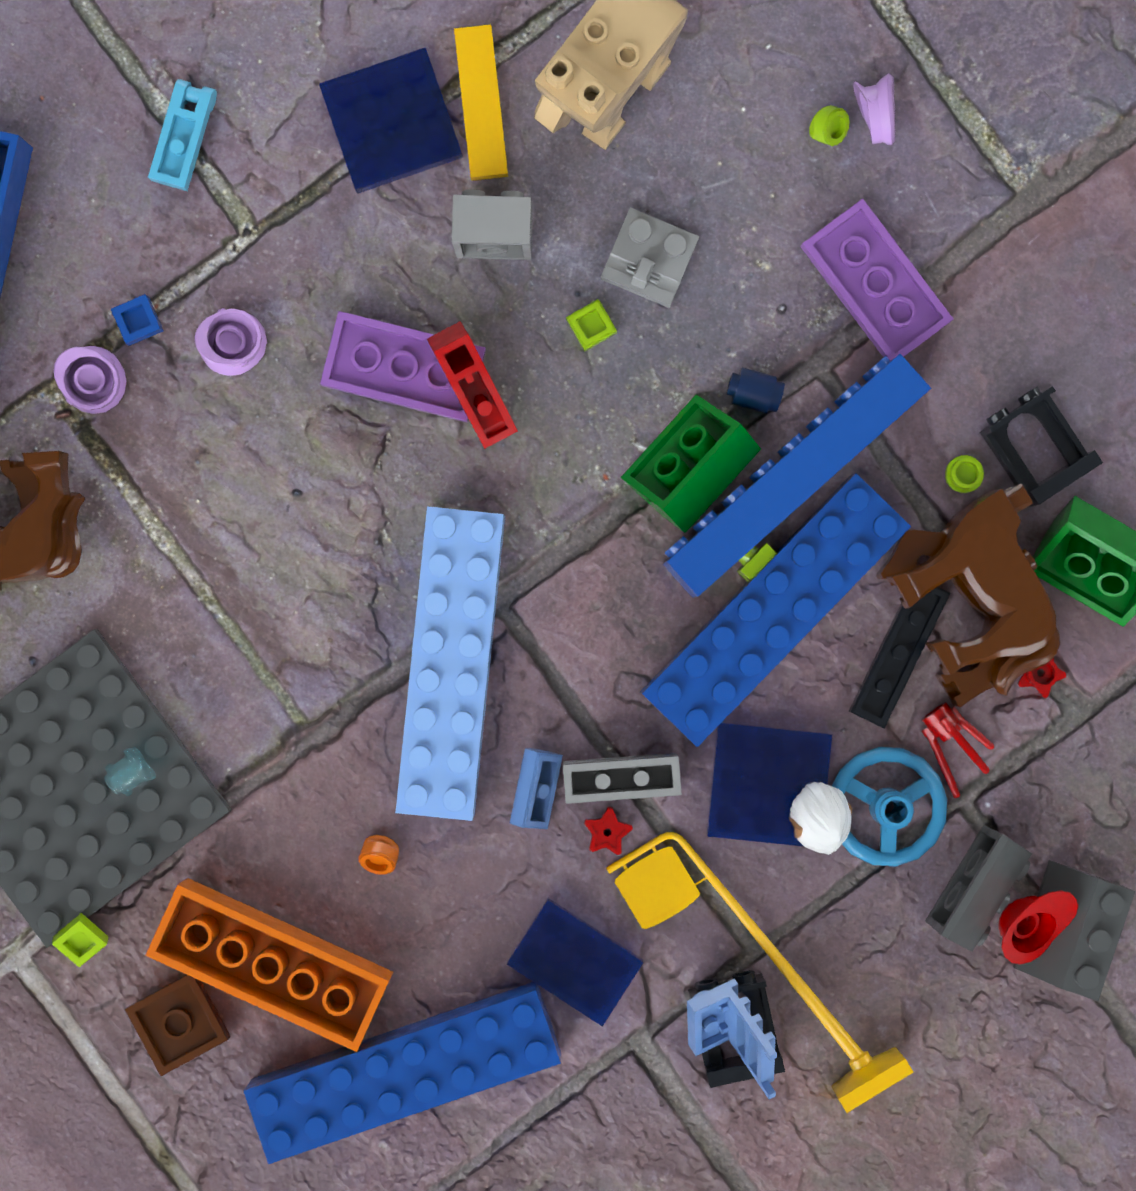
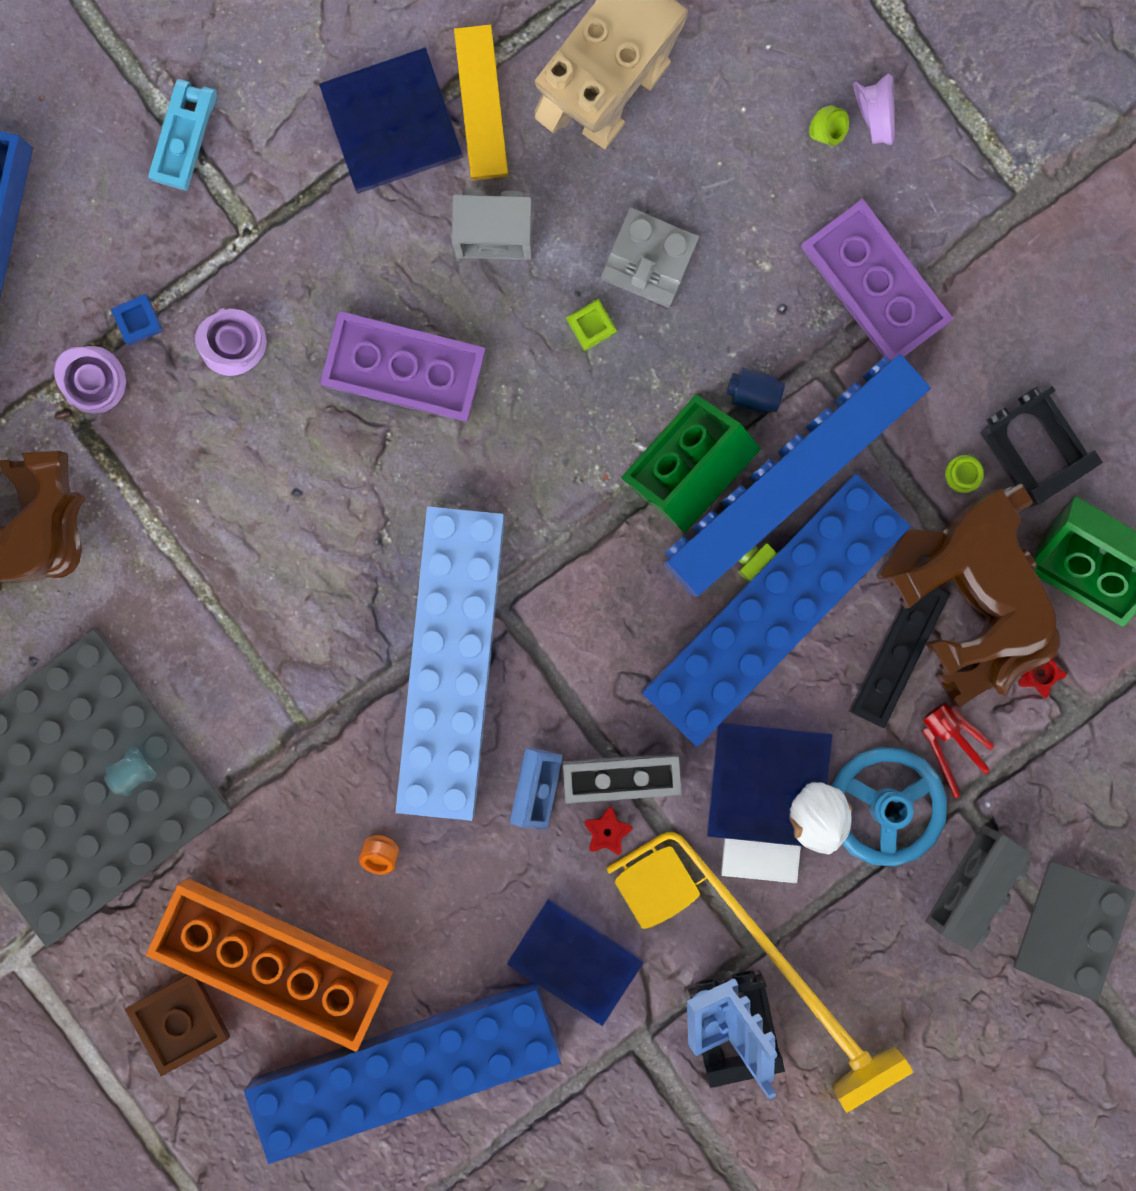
lime plate [52,913,109,967] -> none
red slope [427,321,518,449] -> none
red piece [998,890,1078,964] -> none
none -> white tile [720,836,801,883]

